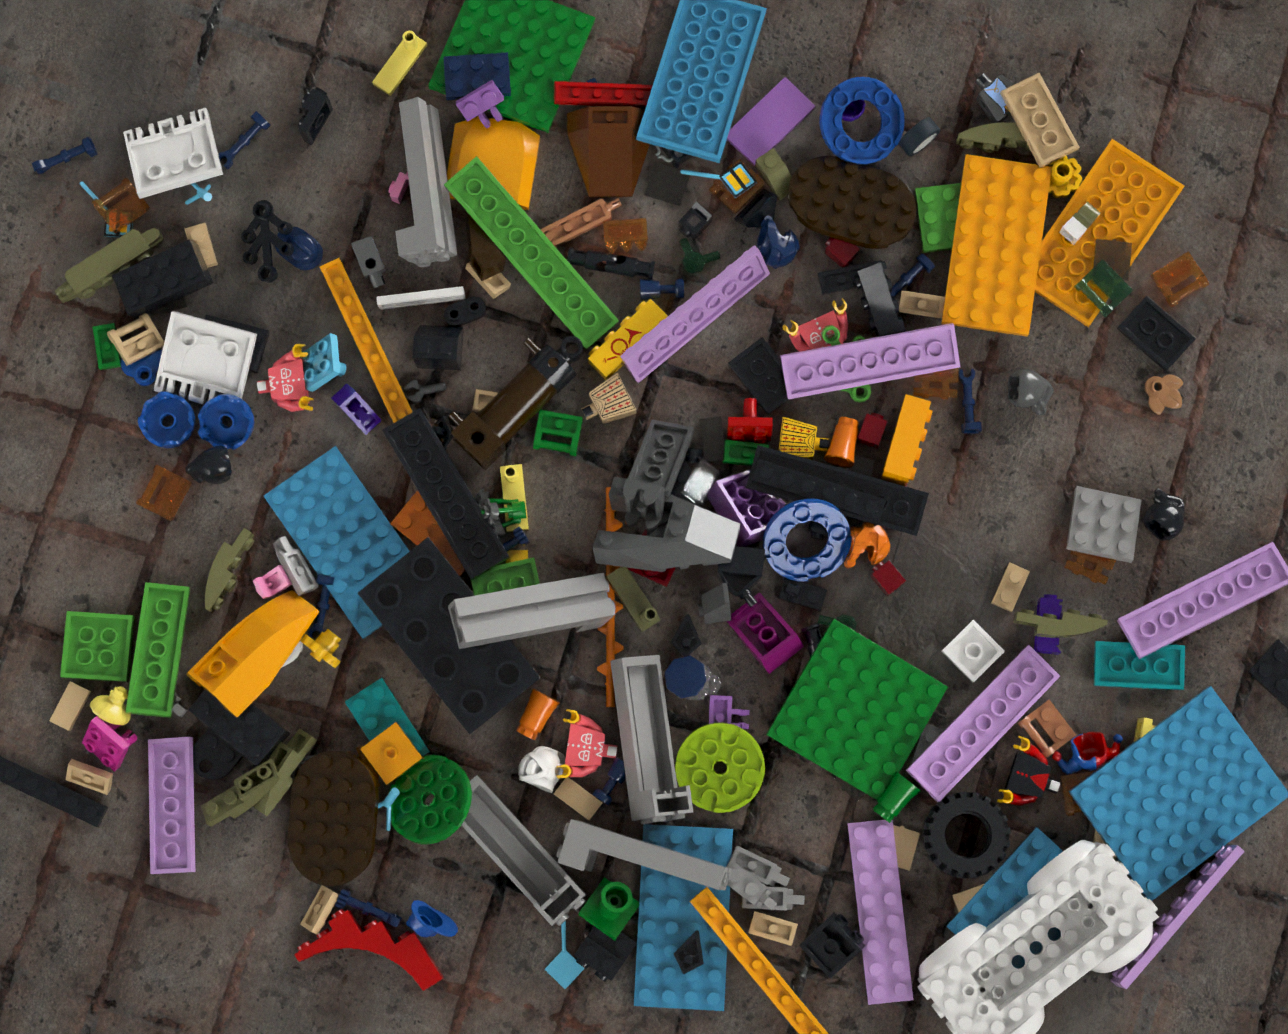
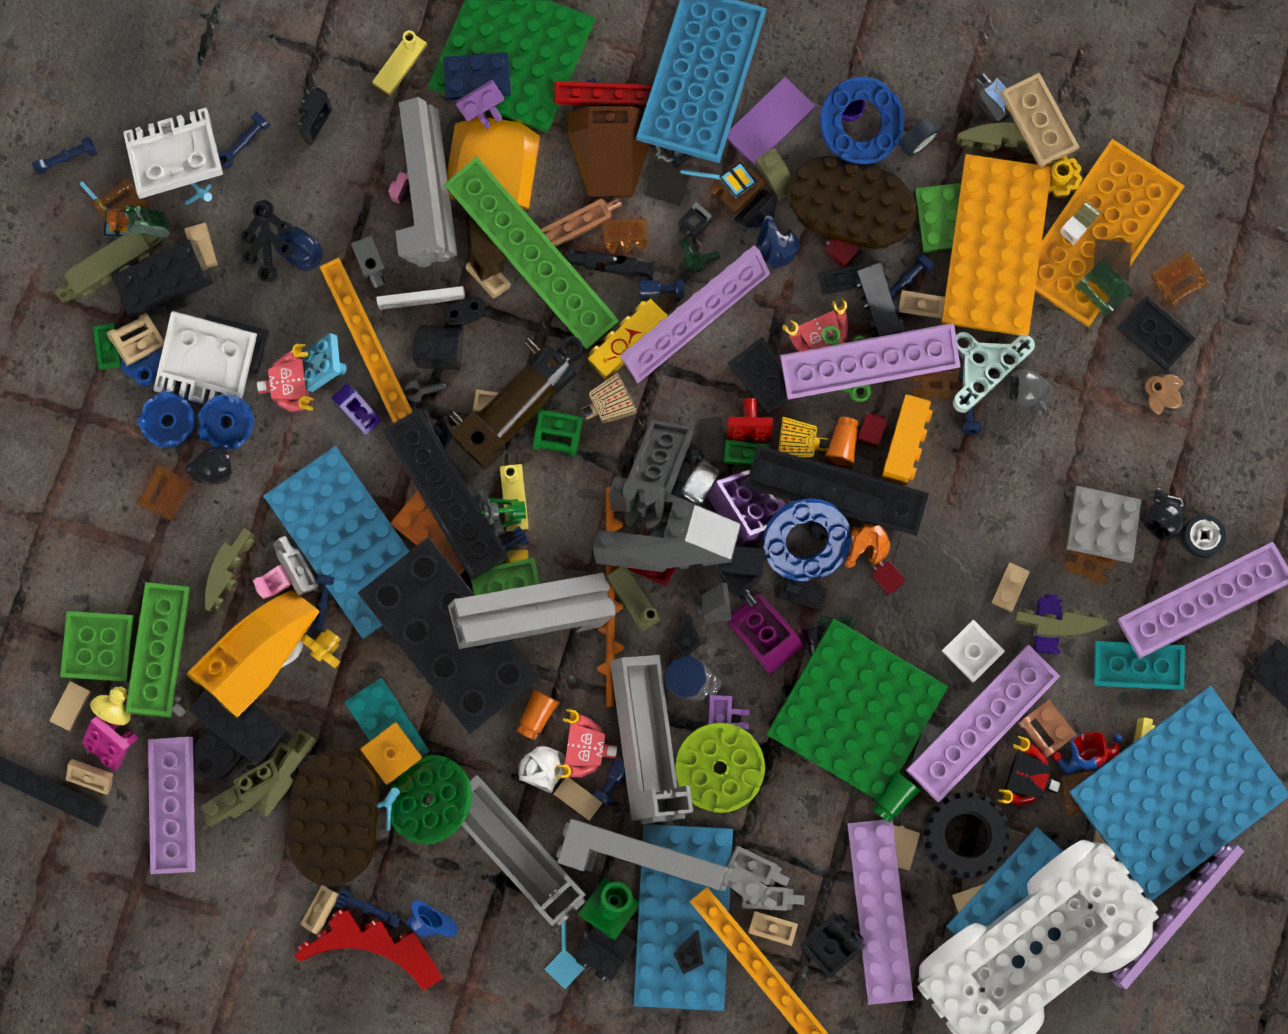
none -> clear green plate [124,205,170,238]
none -> light aqua beam [953,332,1035,413]
none -> wheel [1181,514,1226,558]

